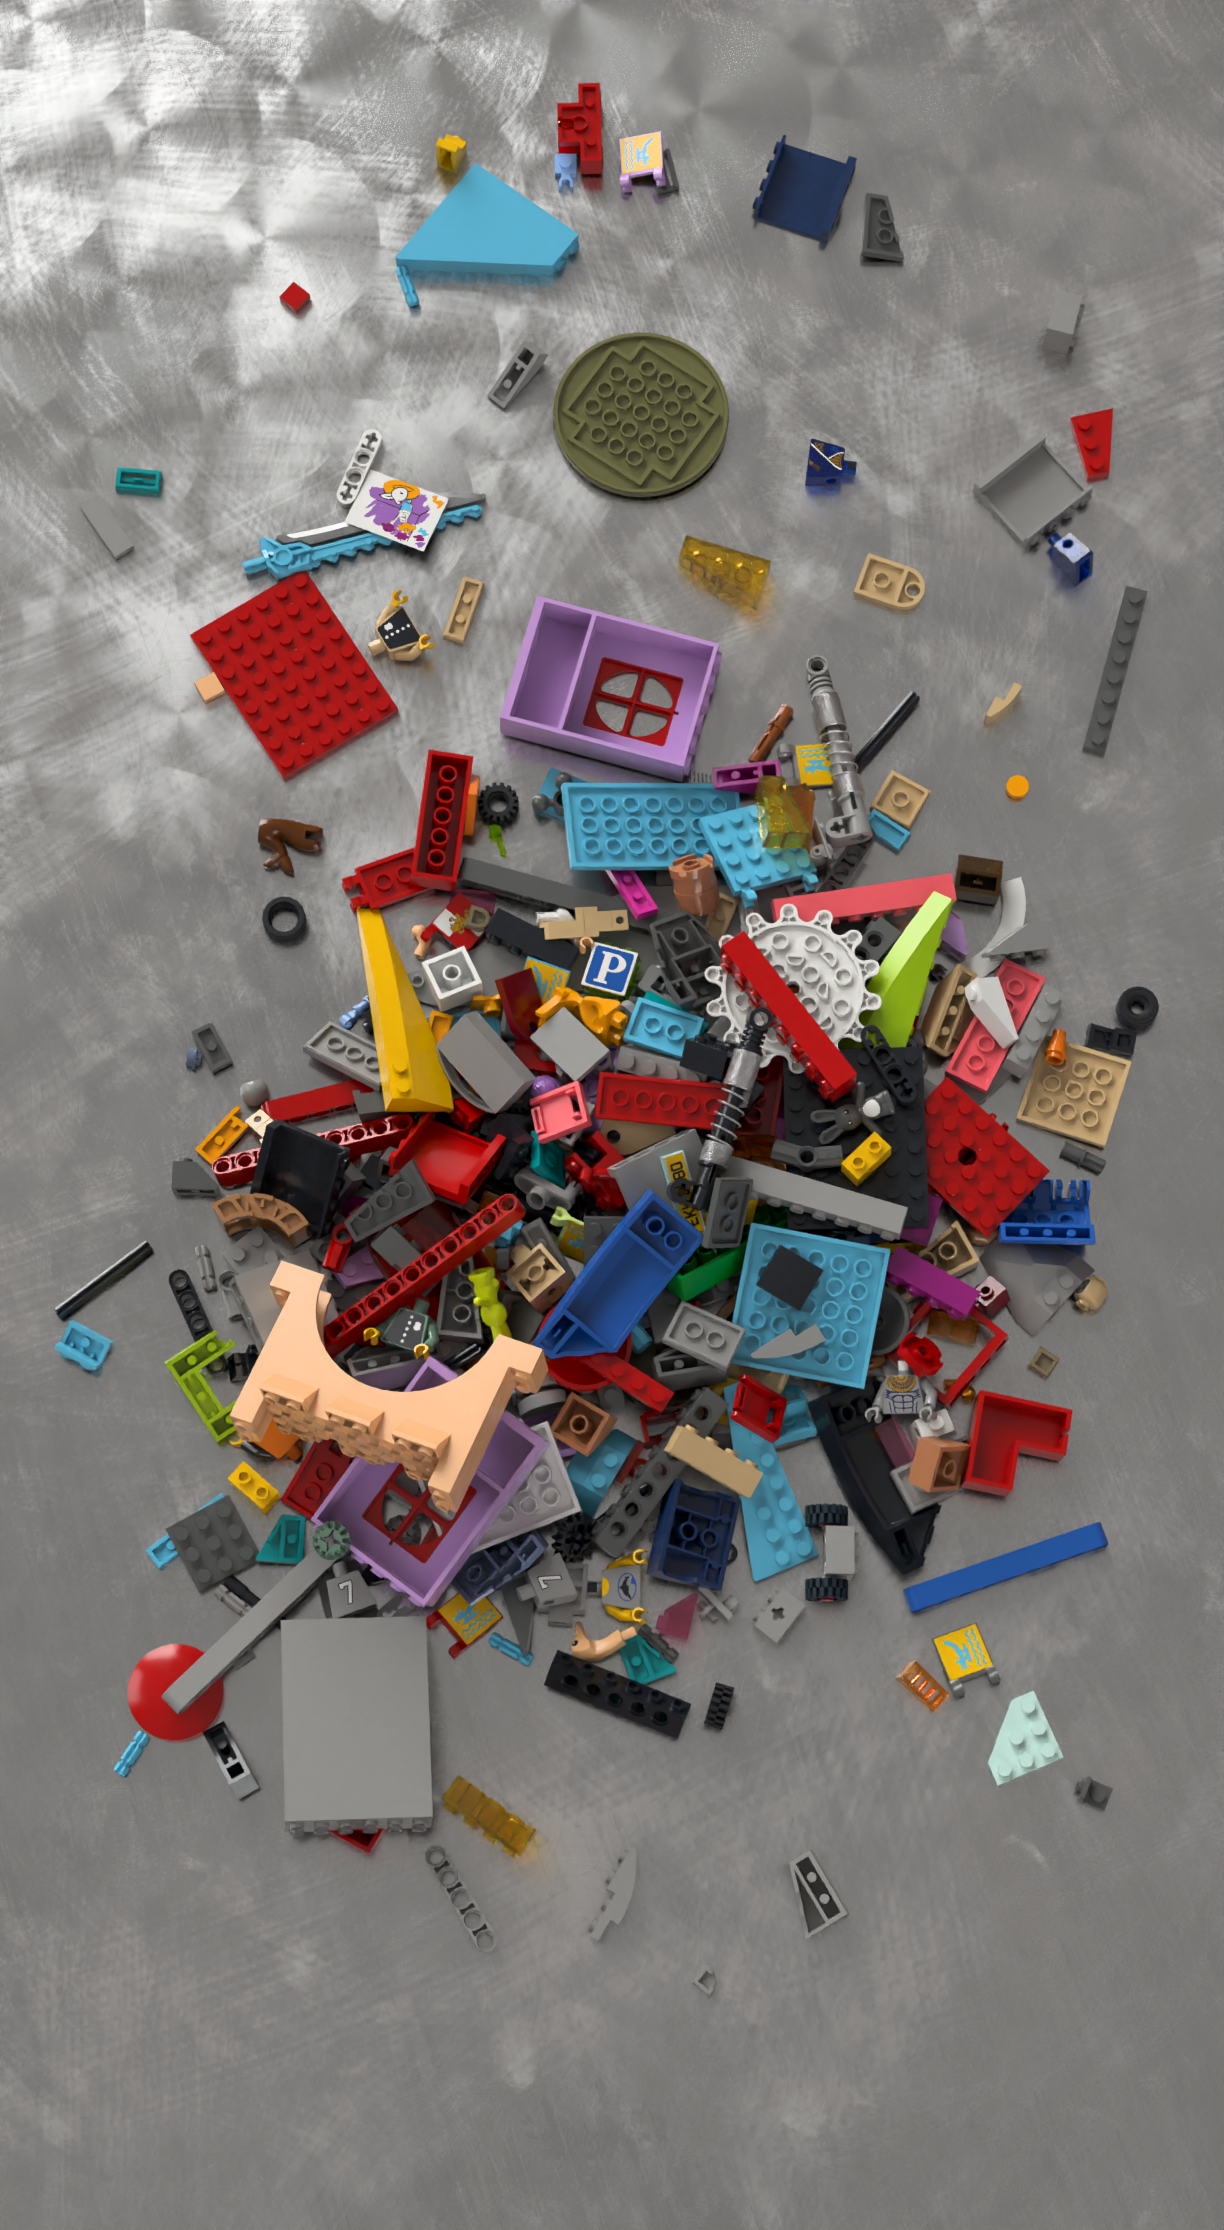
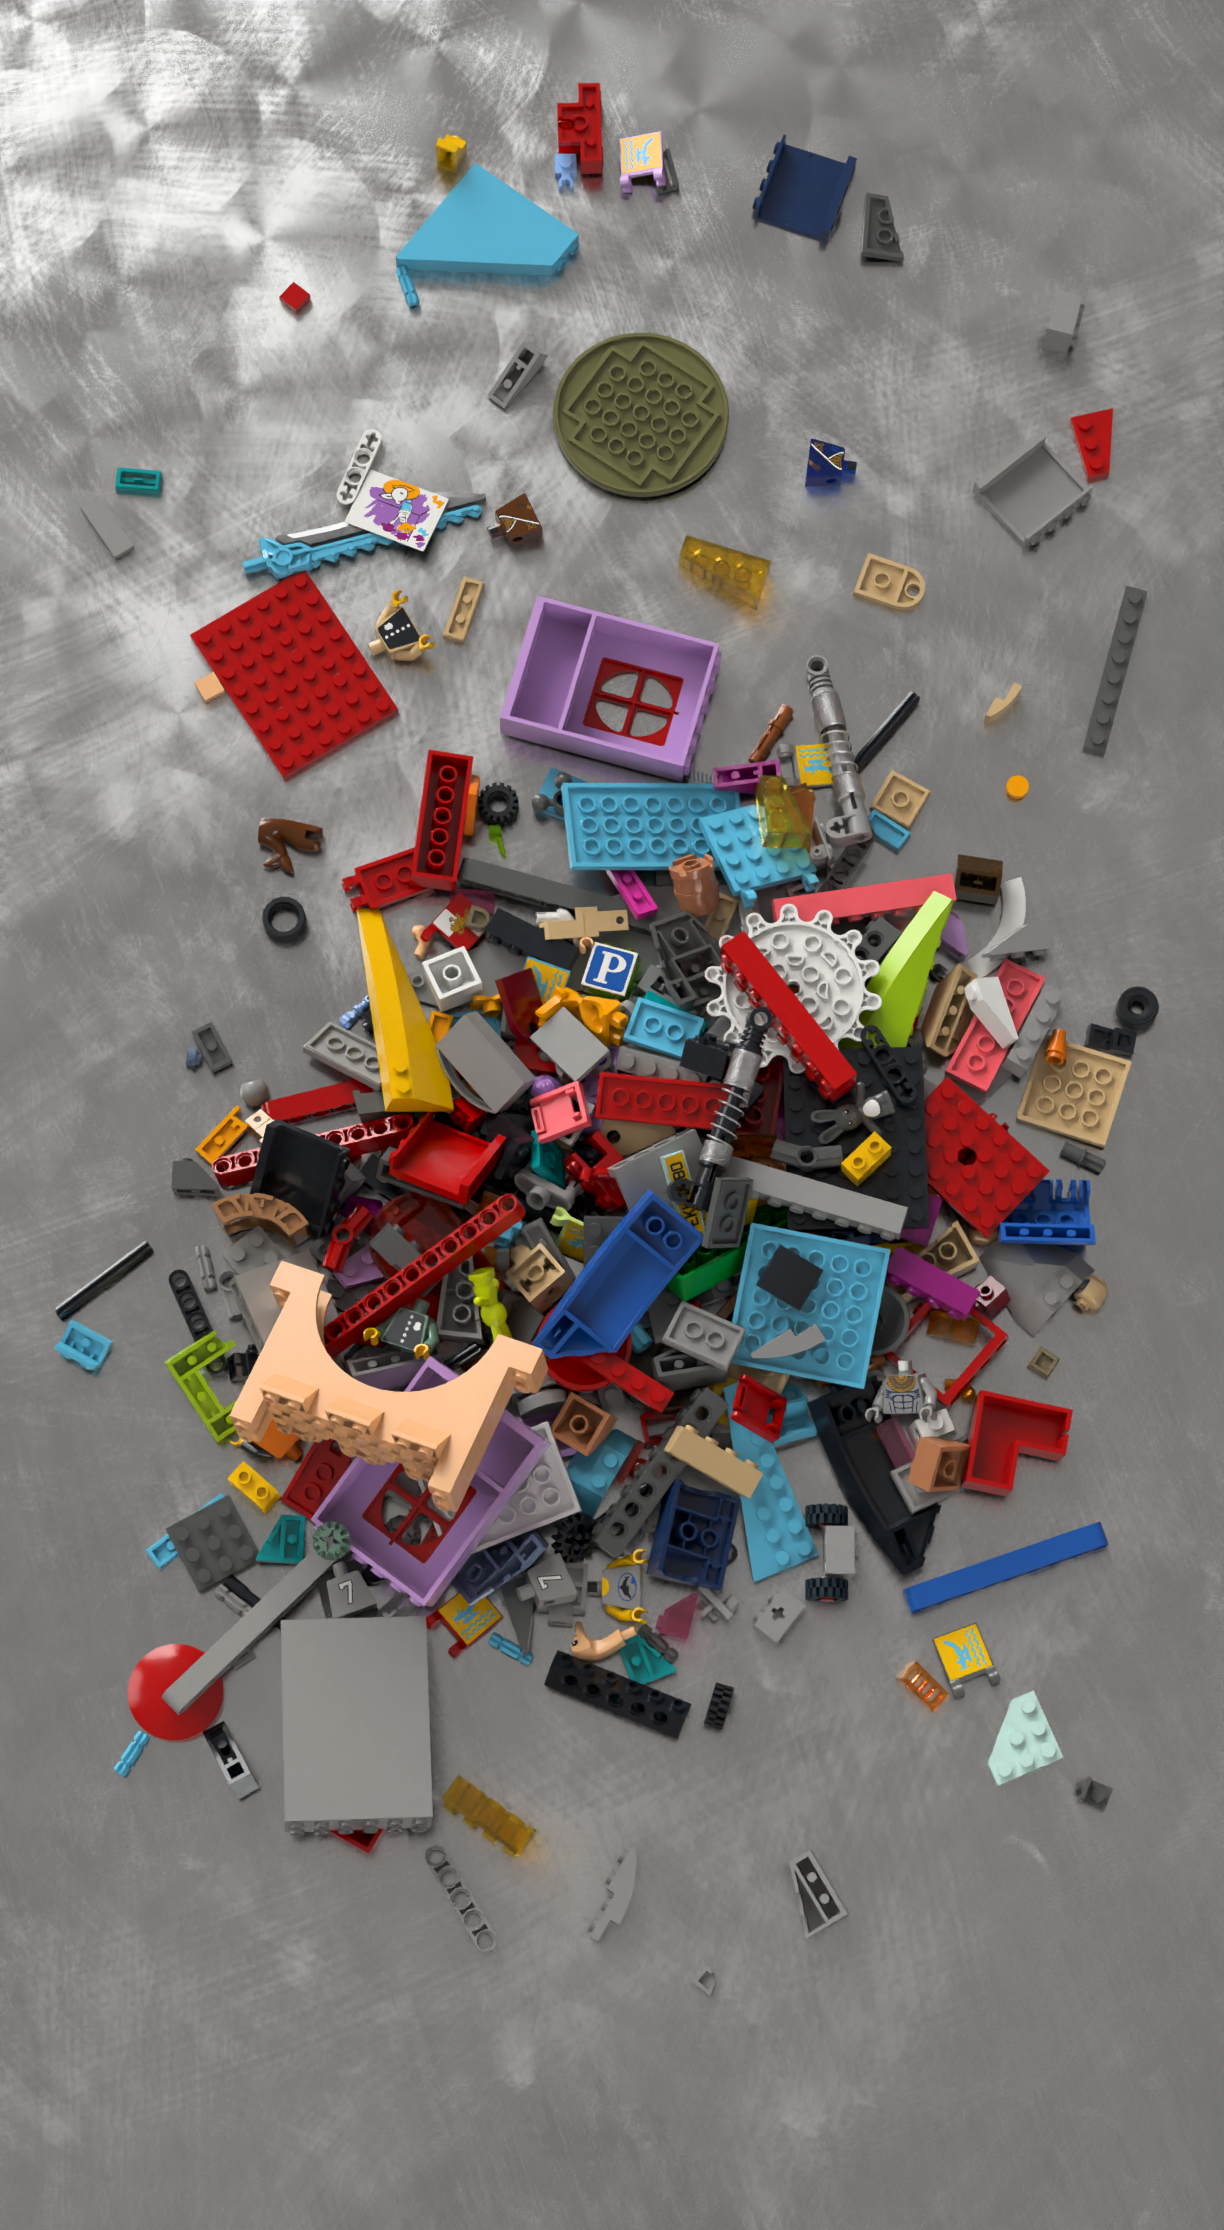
dark grey wing [344,1158,437,1243] -> none
red plate [897,1333,943,1378] -> none
clear blue torso [1047,533,1093,587] -> none
none -> reddish brown torso [487,493,543,546]

